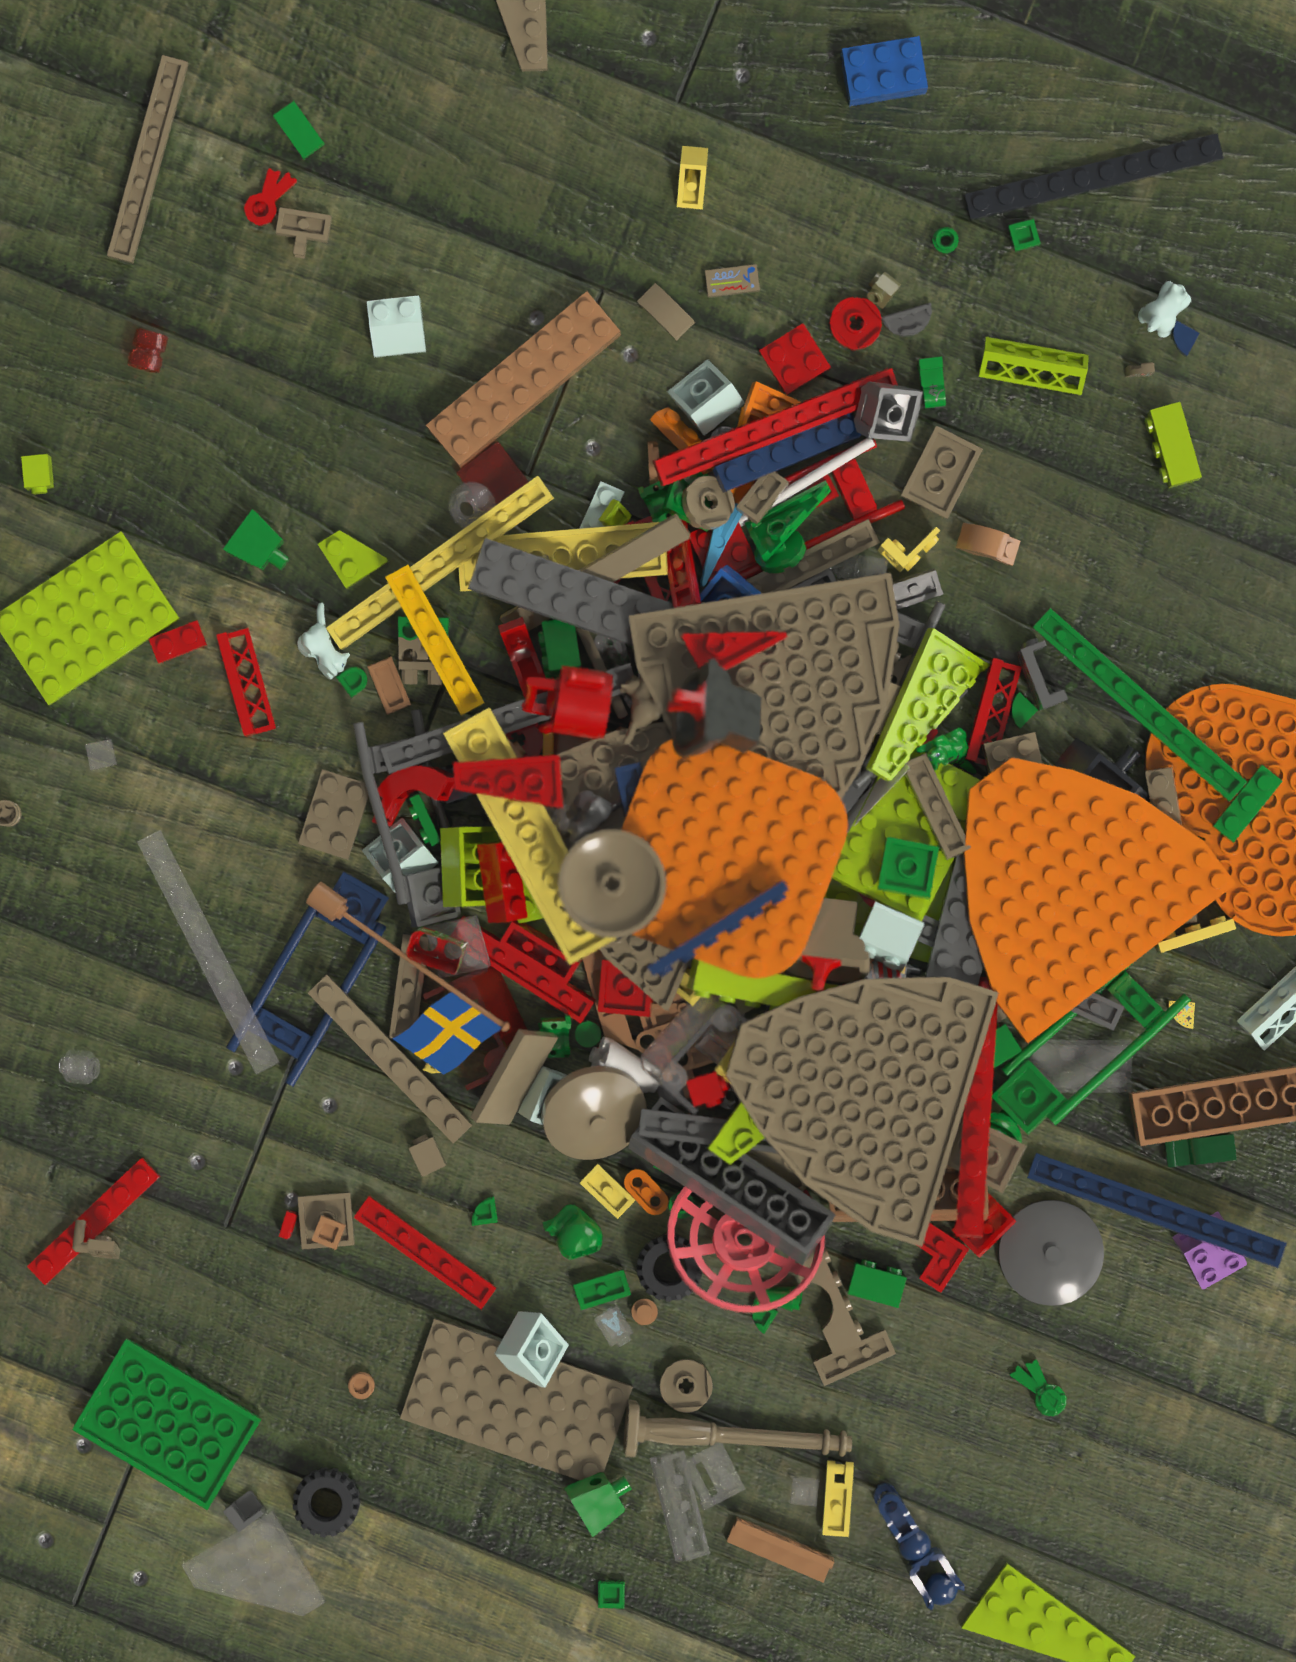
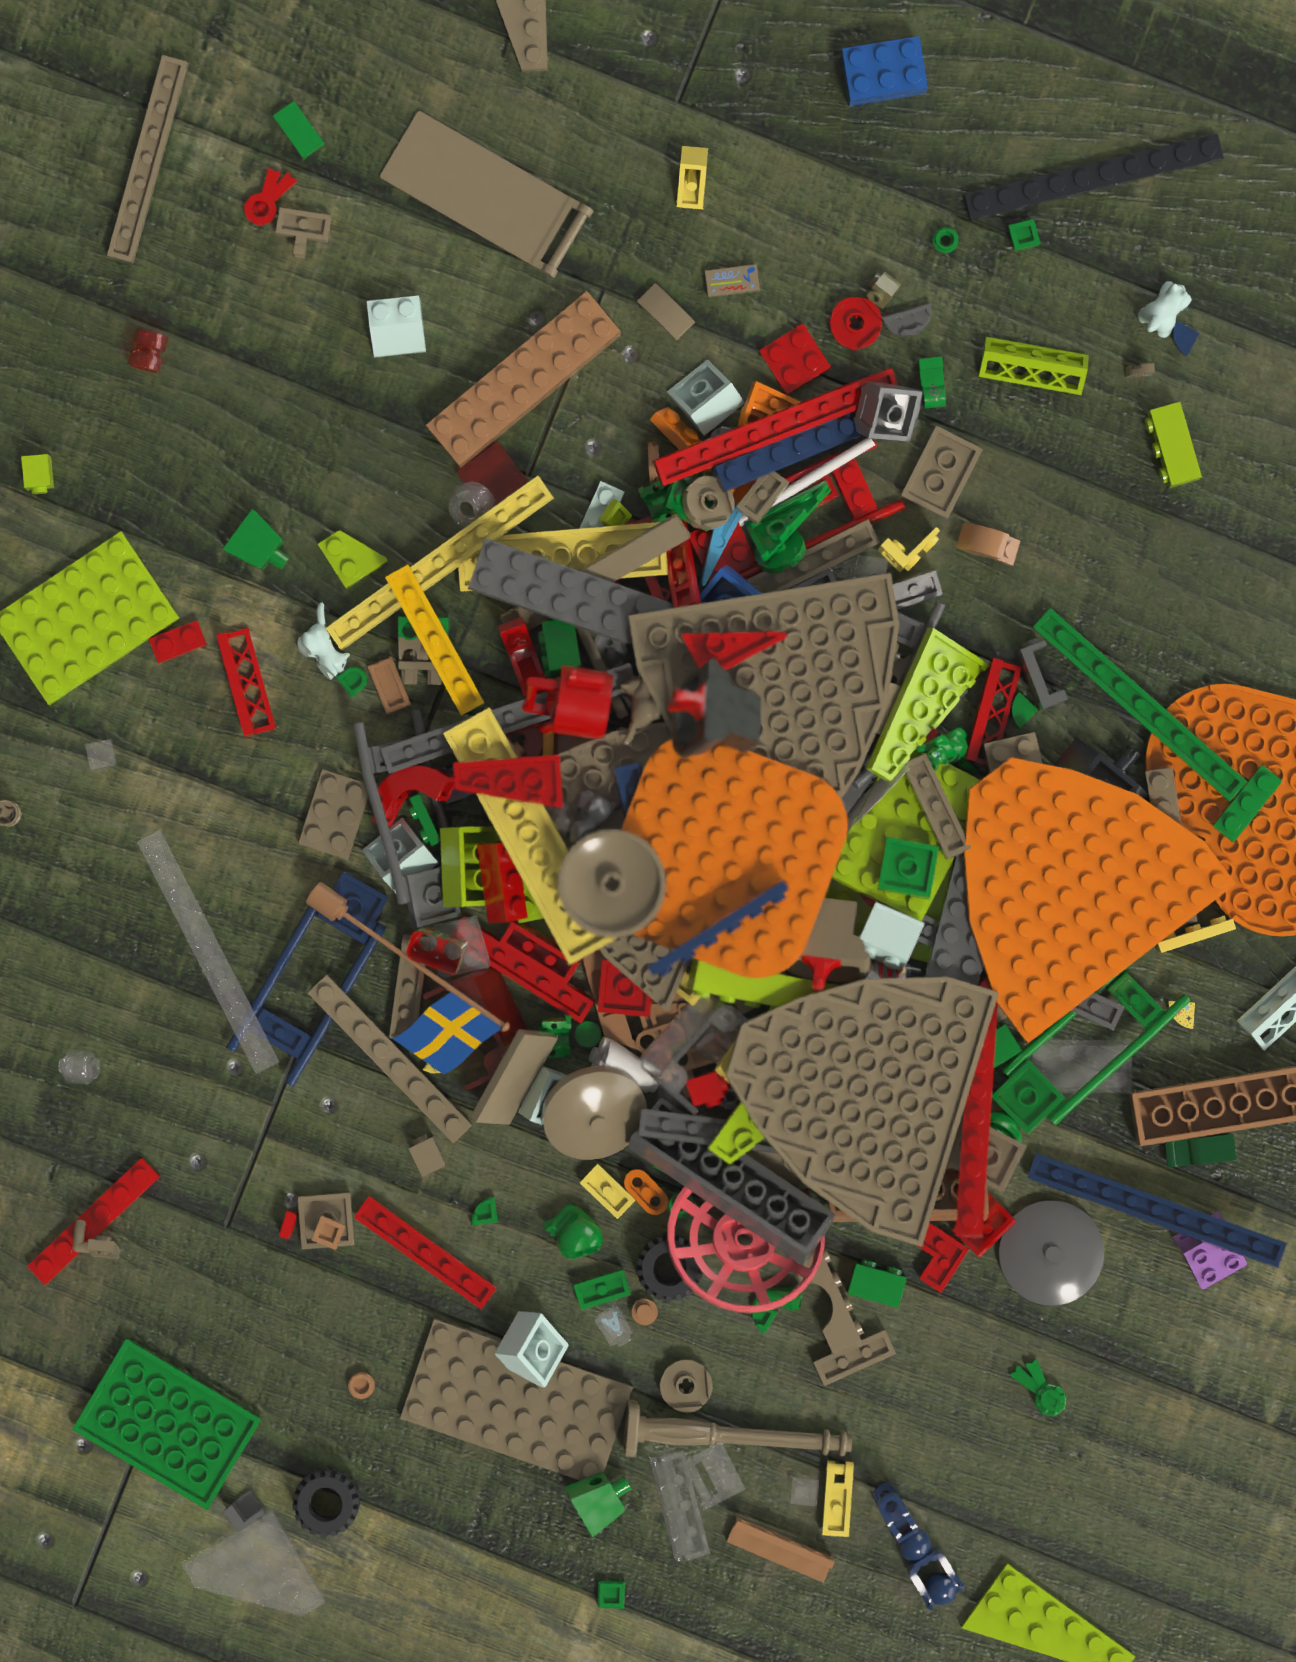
none -> dark tan flag [380,111,593,278]

